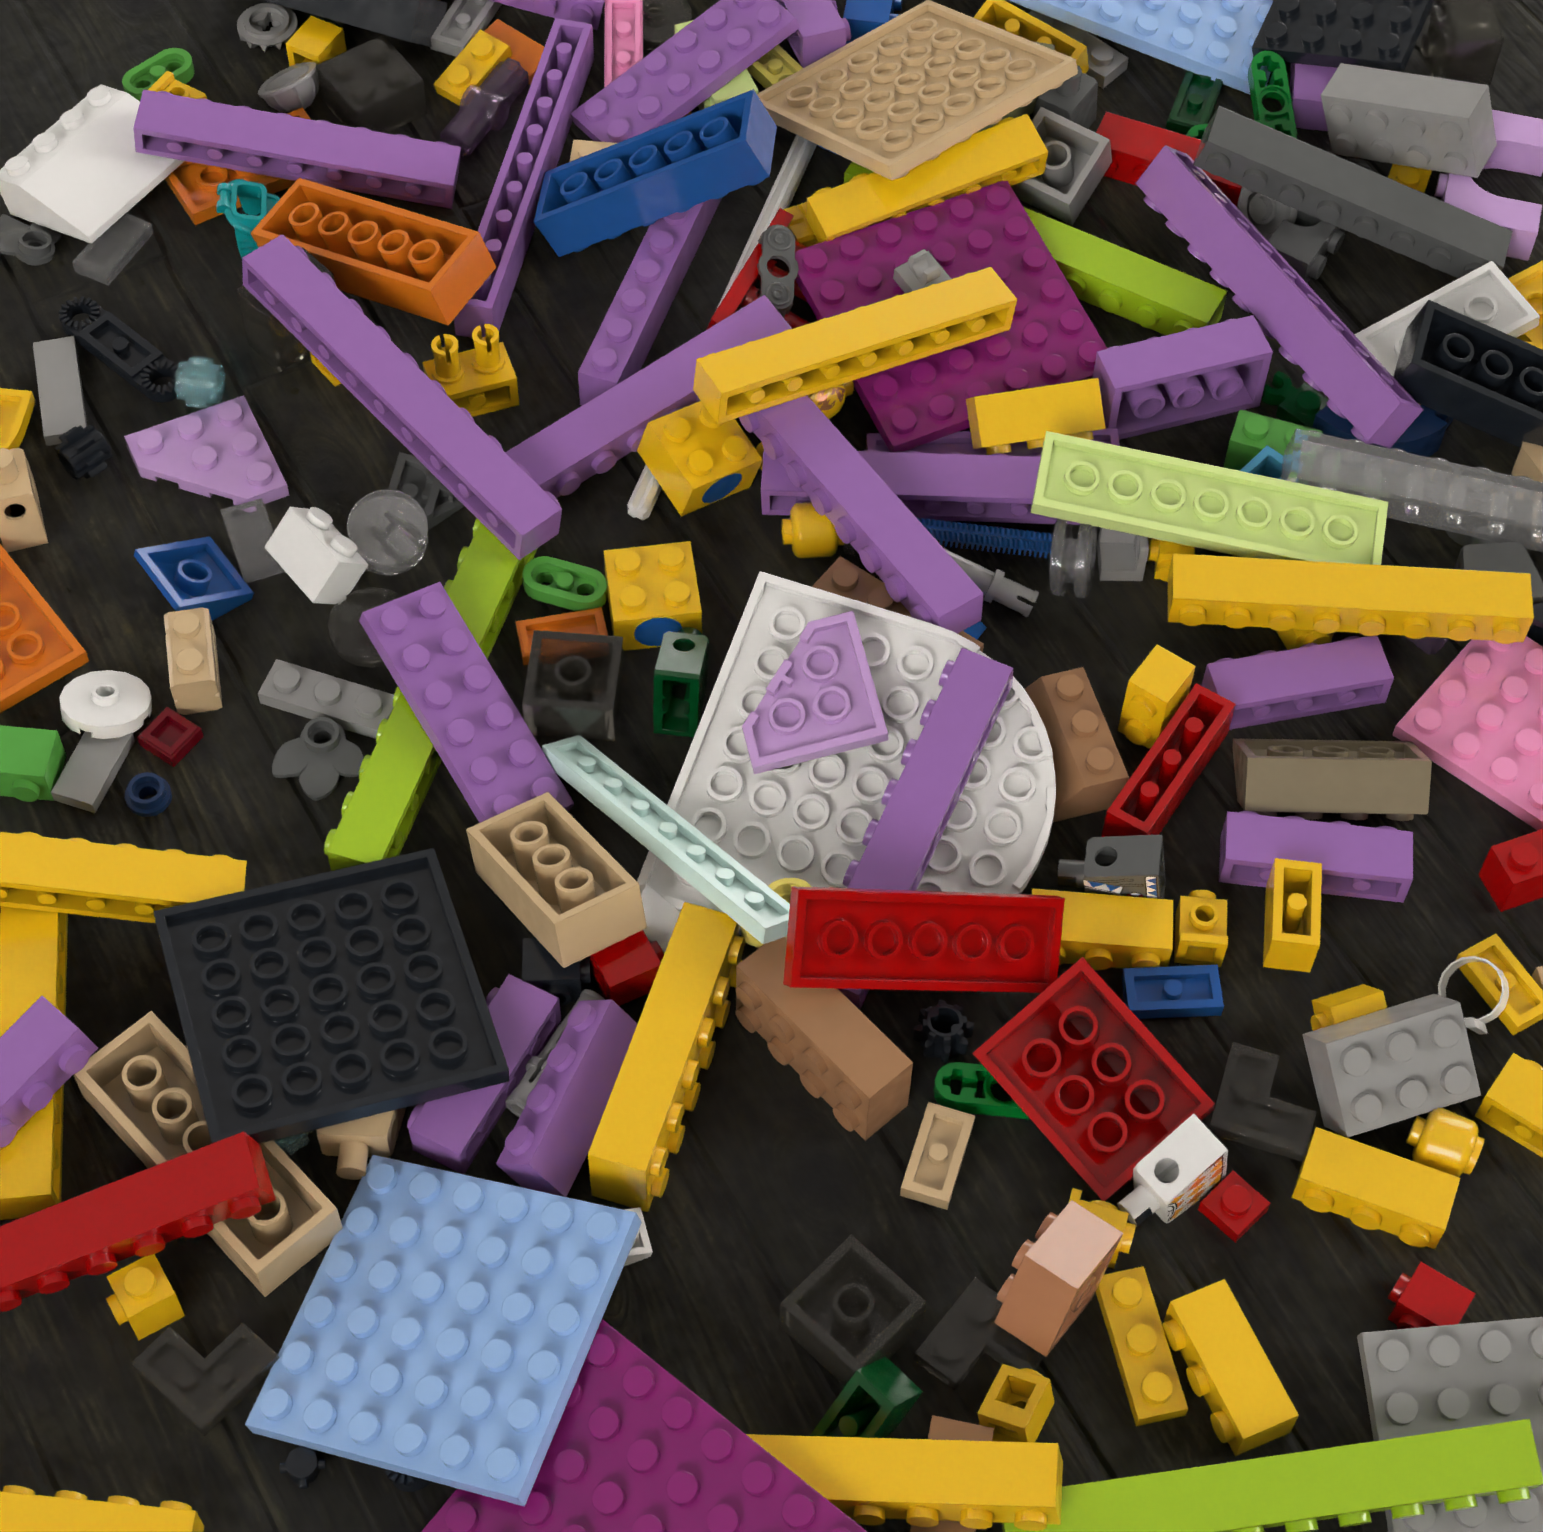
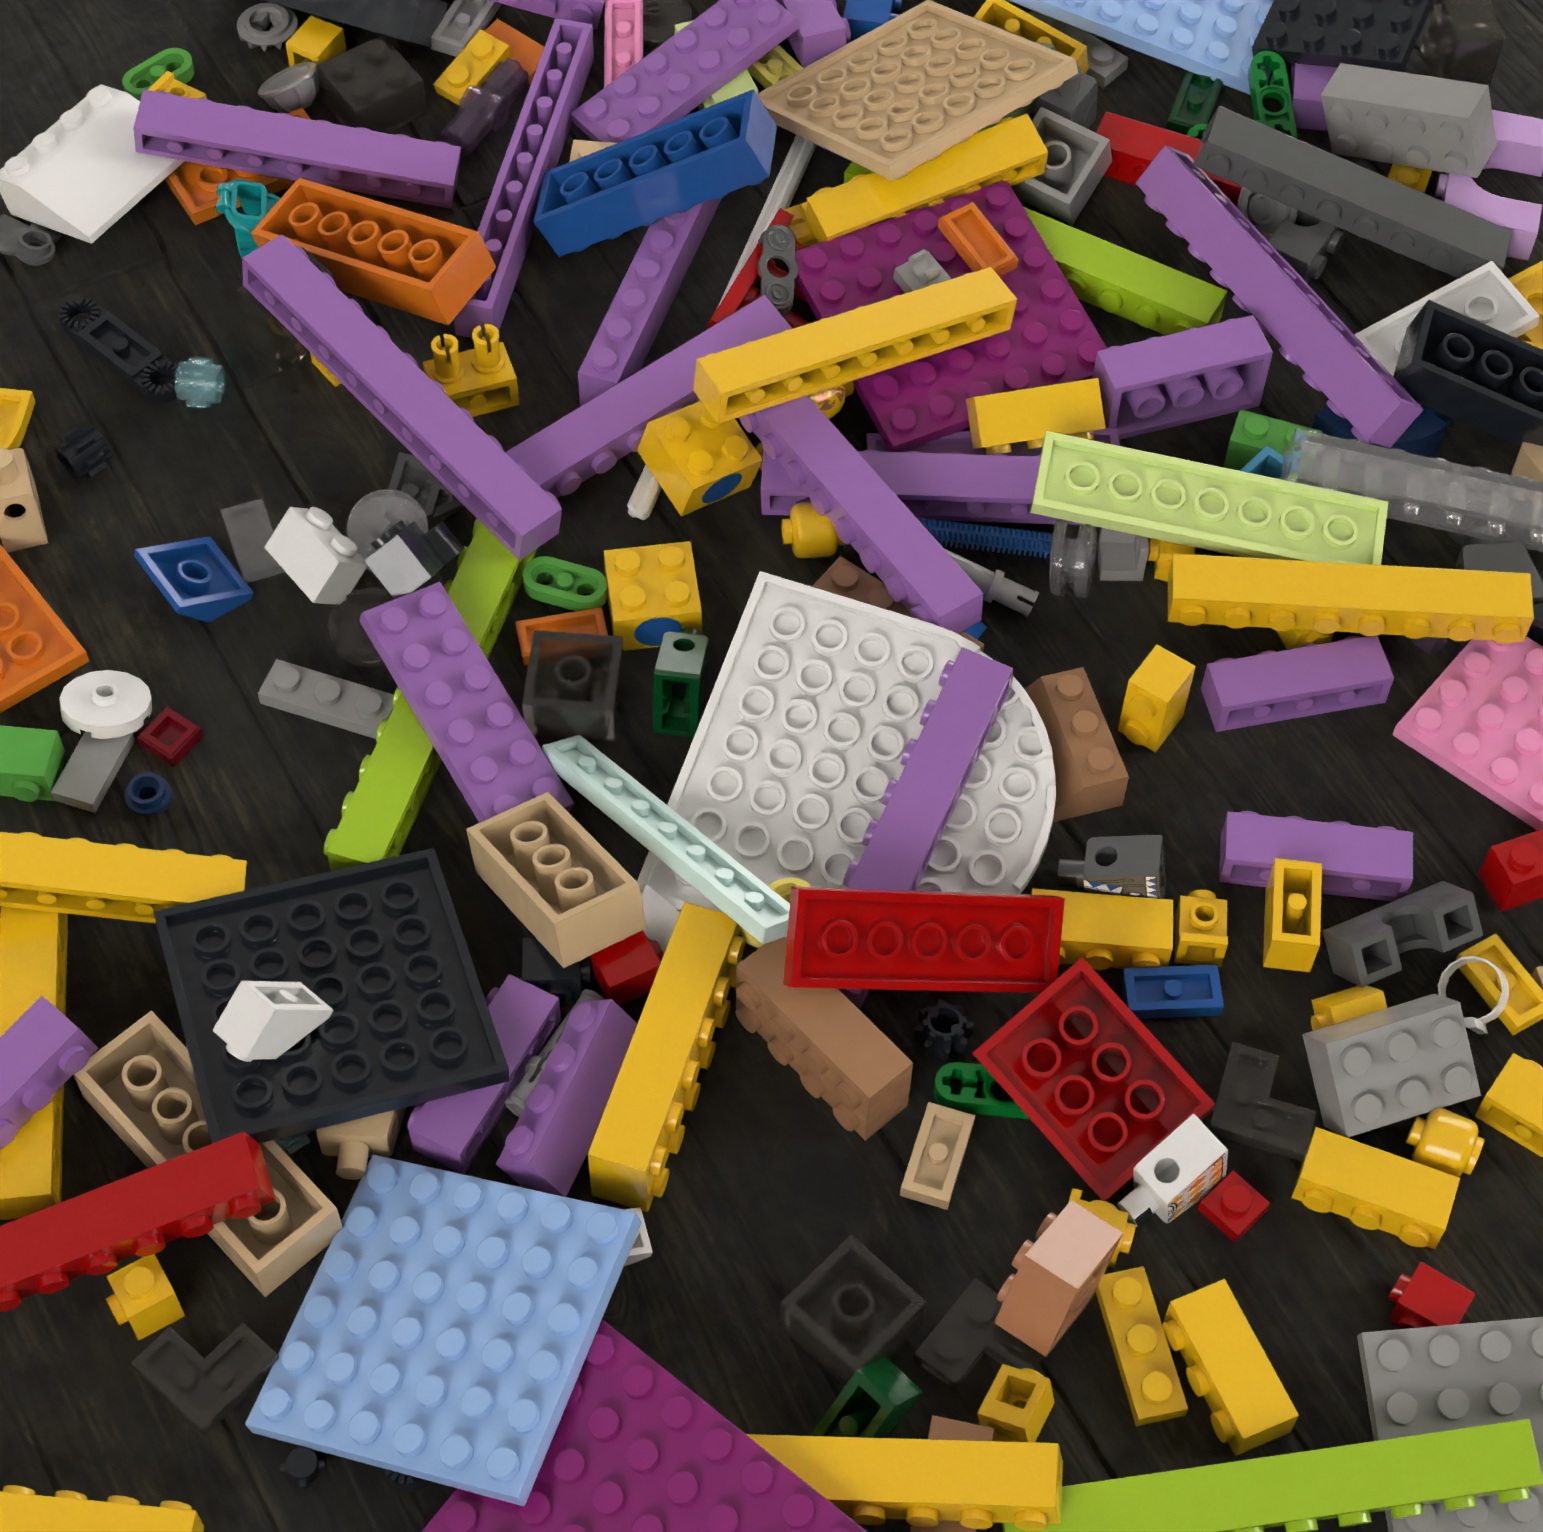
light grey tile [33,336,87,446] -> none
clear tile [72,213,154,286] -> none
lavender plate [124,395,289,510] -> none
tan brick [164,607,223,715] -> none
dark grey plate [272,717,364,801] -> none
lavender plate [742,611,889,774] -> none
red brick [1101,683,1236,837] -> none
dark tan slope [1232,738,1432,821] -> none
dark green plate [1261,371,1329,428] -> none
none -> white slope [212,981,333,1062]
none -> black hinge [364,519,465,599]
none -> orange tile [938,202,1019,277]
none -> dark grey arch [1323,881,1483,987]

